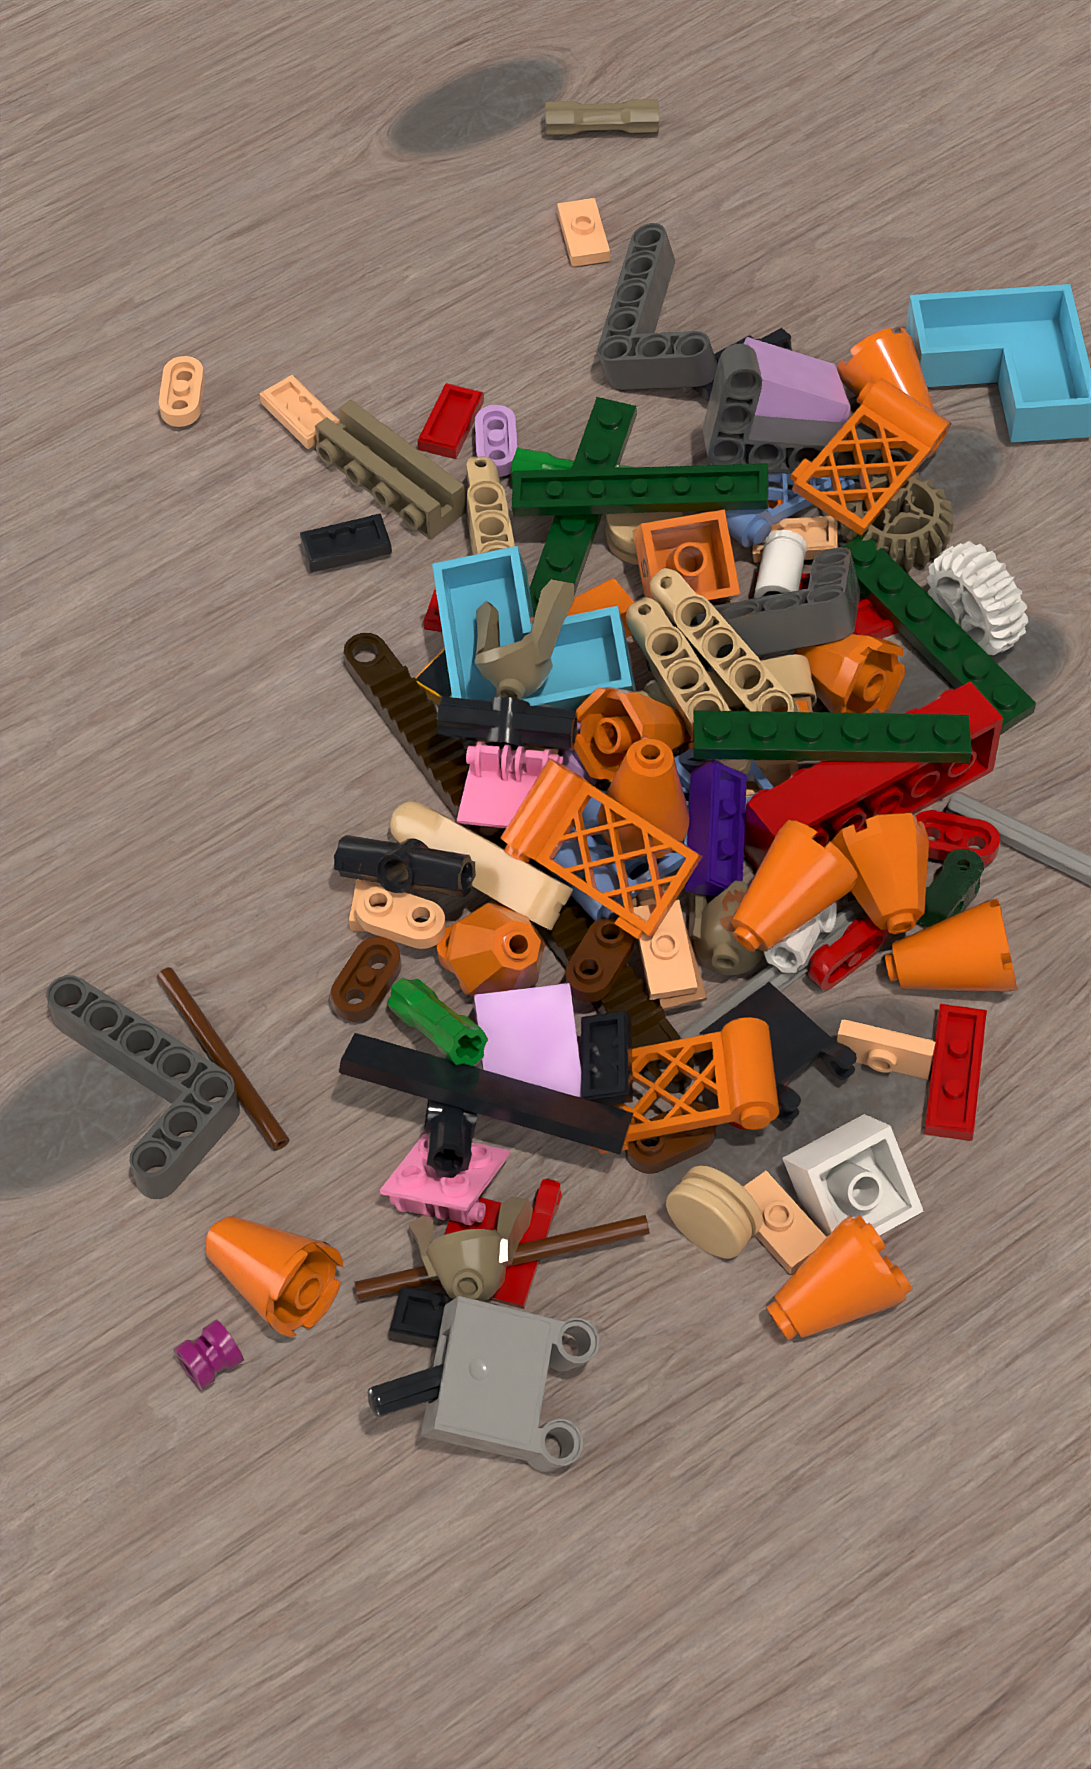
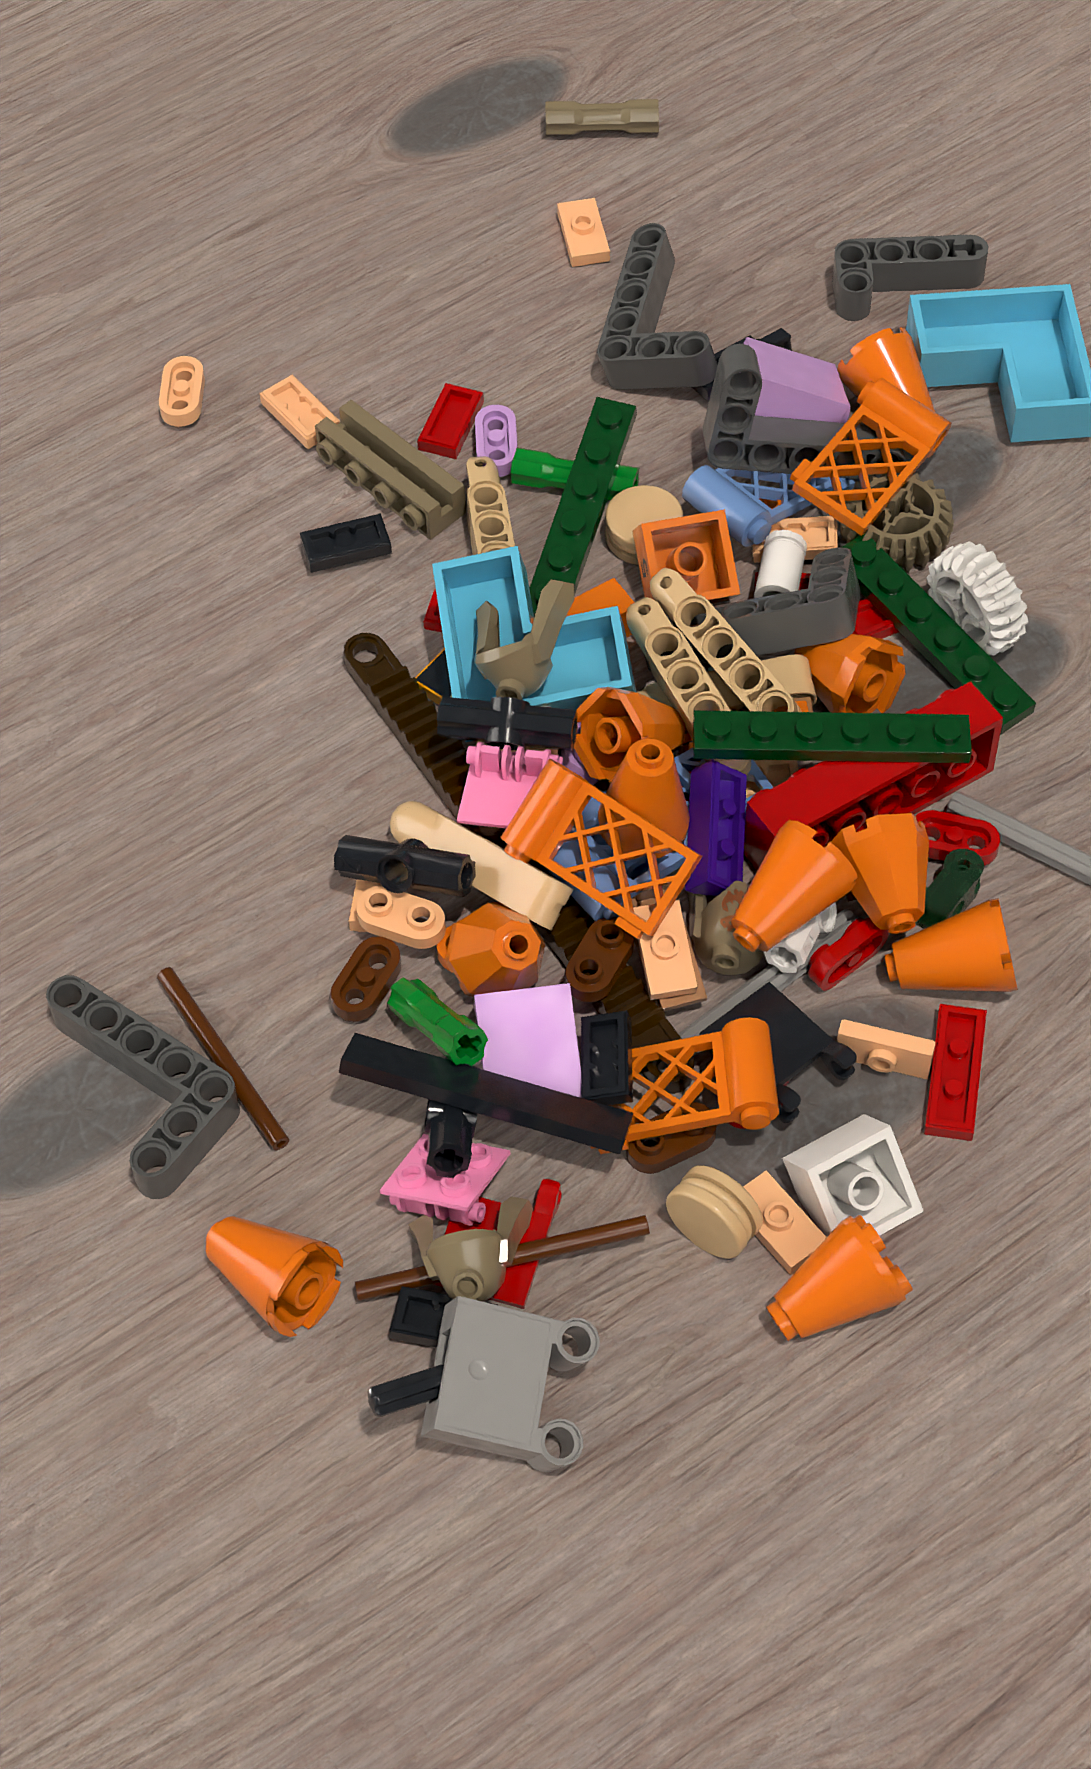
magenta wheel [173,1319,244,1390] -> none
dark green plate [511,463,769,517] -> none
none -> dark grey beam [832,235,989,321]

